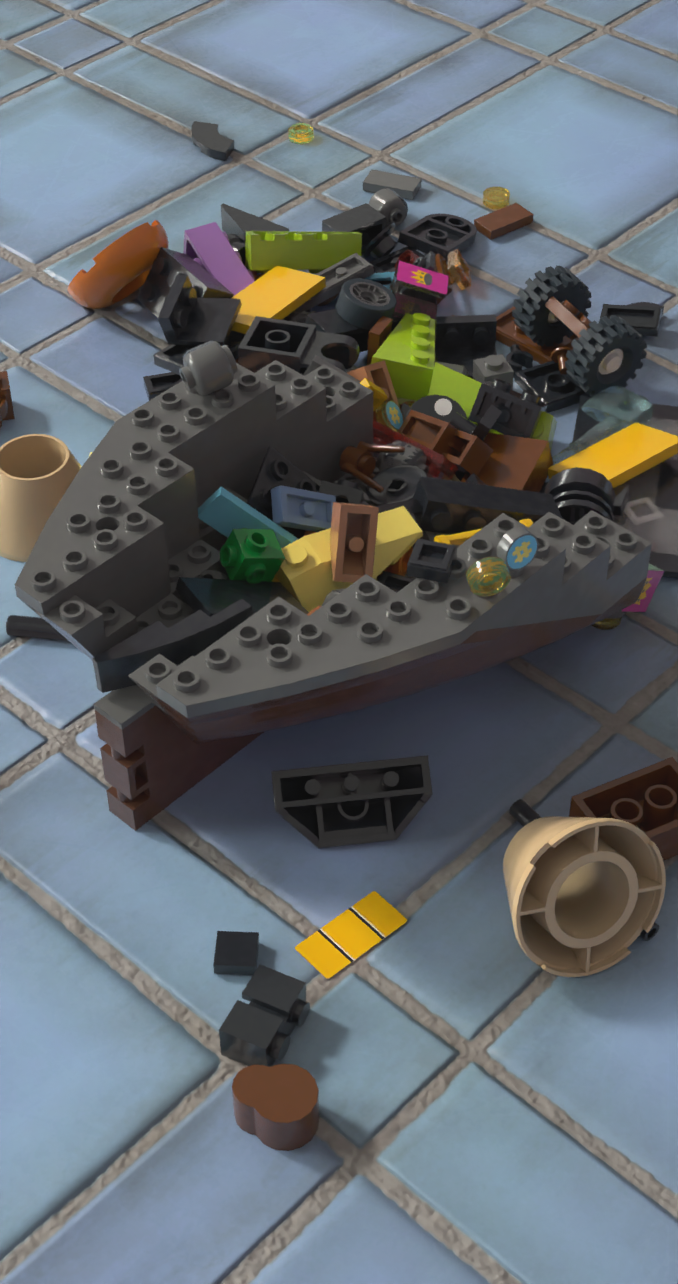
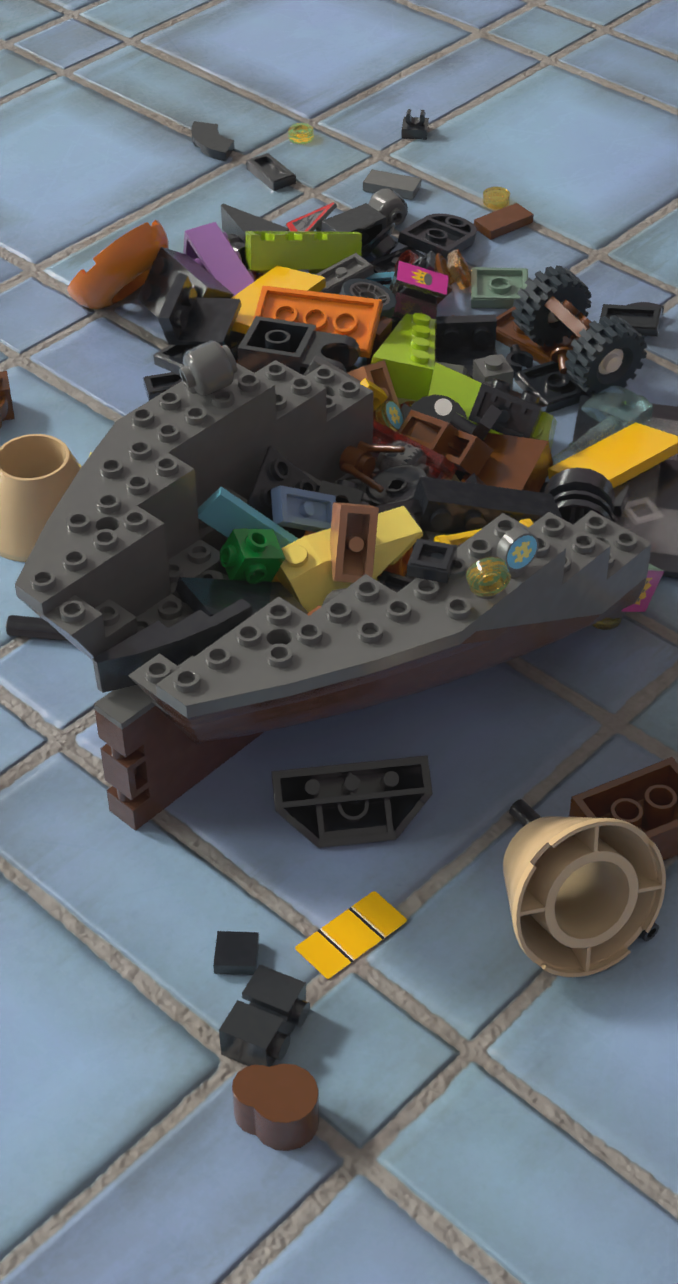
none -> black tile [246,153,296,191]
none -> orange tile [253,285,383,358]
none -> piece [285,202,337,232]
none -> black tile [401,109,429,140]
none -> sand green tile [471,267,528,309]

